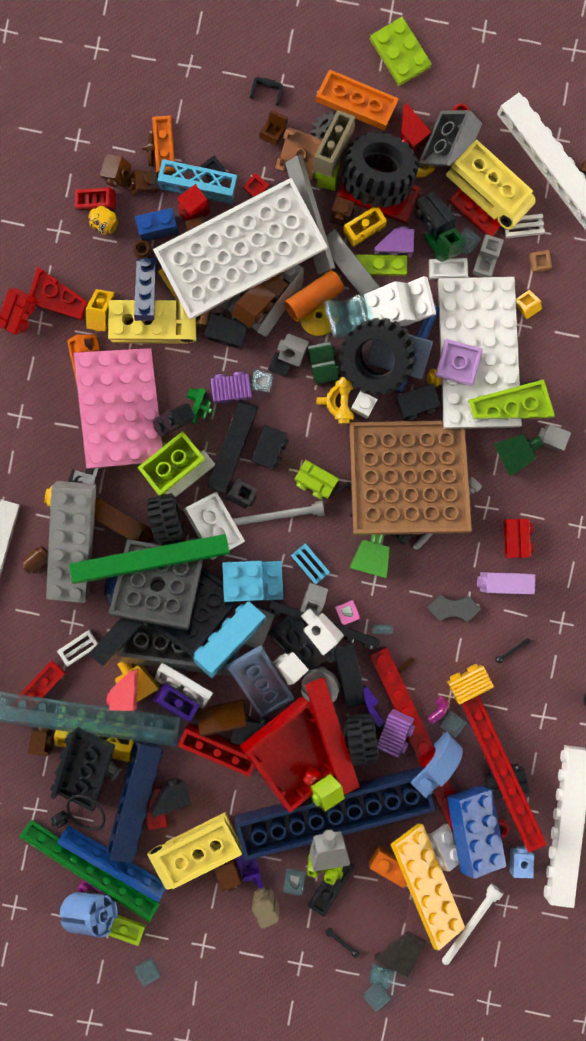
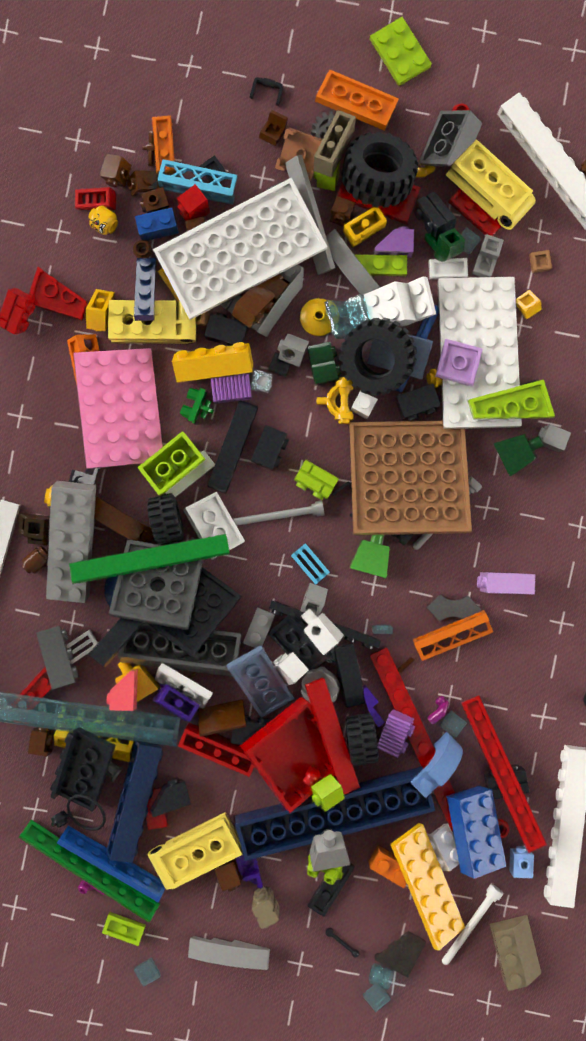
medium blue cylinder [60,892,117,938] -> none
black brick [153,403,195,436] -> none
medium azure brick [194,601,266,678] -> none
medium azure bracket [222,561,283,602] -> none
black brick [225,478,257,509] -> none
red plate [243,173,270,198] -> none
clear light blue slope [283,869,305,896] -> none
orange piece [284,270,344,322] -> none
slope [335,600,360,625] -> none
red slope [400,103,431,152] -> none
yellow brick [447,664,494,705] -> none
black hinge [496,638,530,664] -> none
red brick [503,519,534,558] -> none
white tile [505,214,545,238] -> none
none -> dark brown brick [19,513,50,546]
none -> dark grey brick [36,626,79,690]
none -> reddish brown brick [140,187,170,213]
none -> yellow brick [172,342,253,382]
none -> light grey slope [188,936,270,970]
none -> orange fence [413,610,493,661]
none -> dark tan slope [489,915,541,991]

